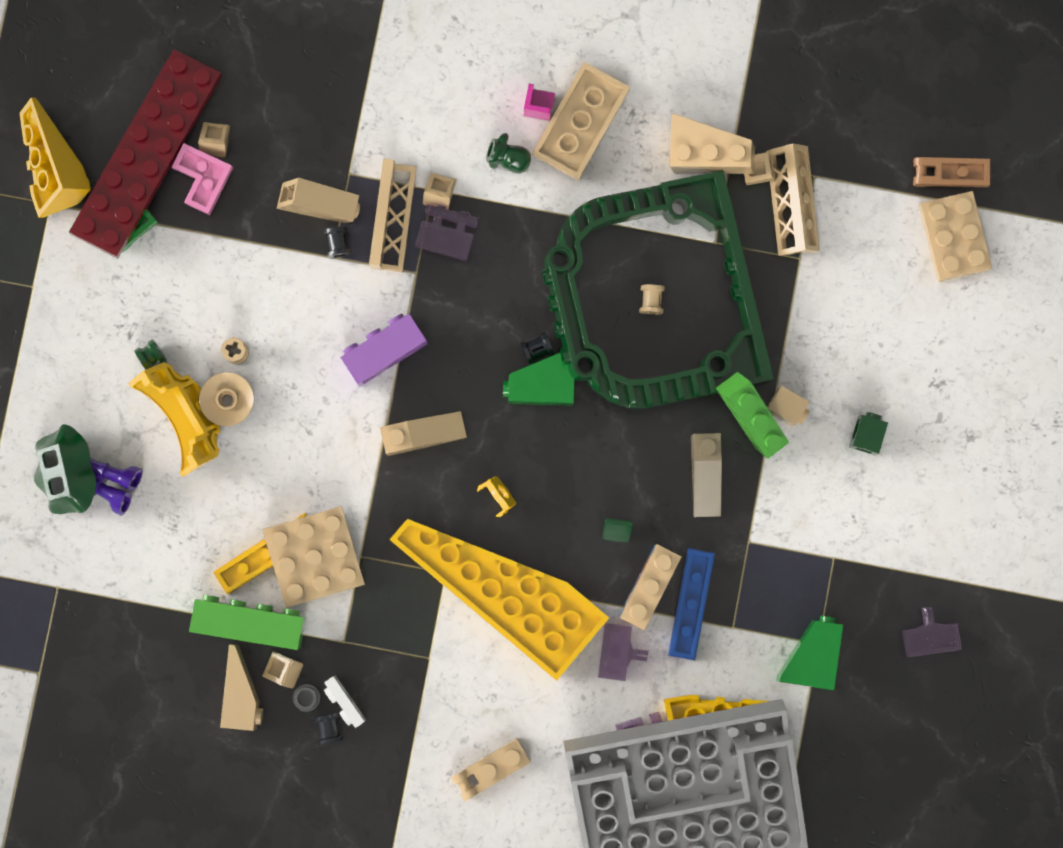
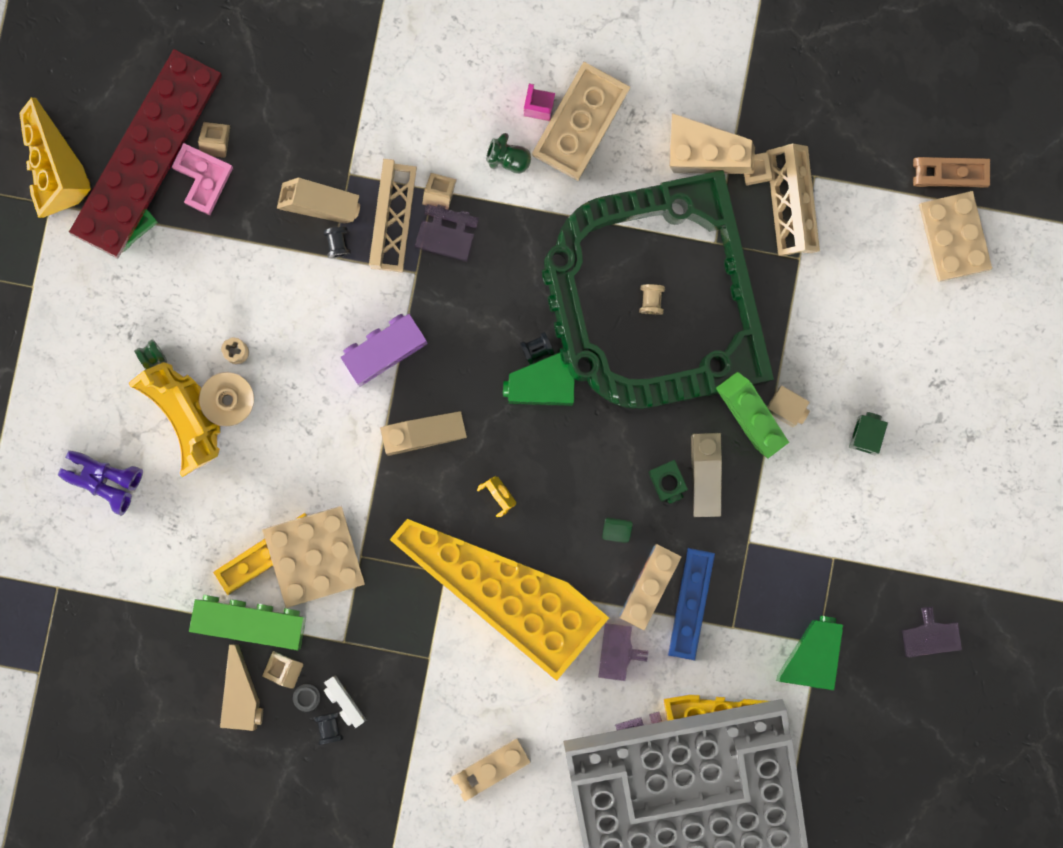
dark green piece [34,424,97,514] -> none
none -> dark green brick [648,460,688,504]

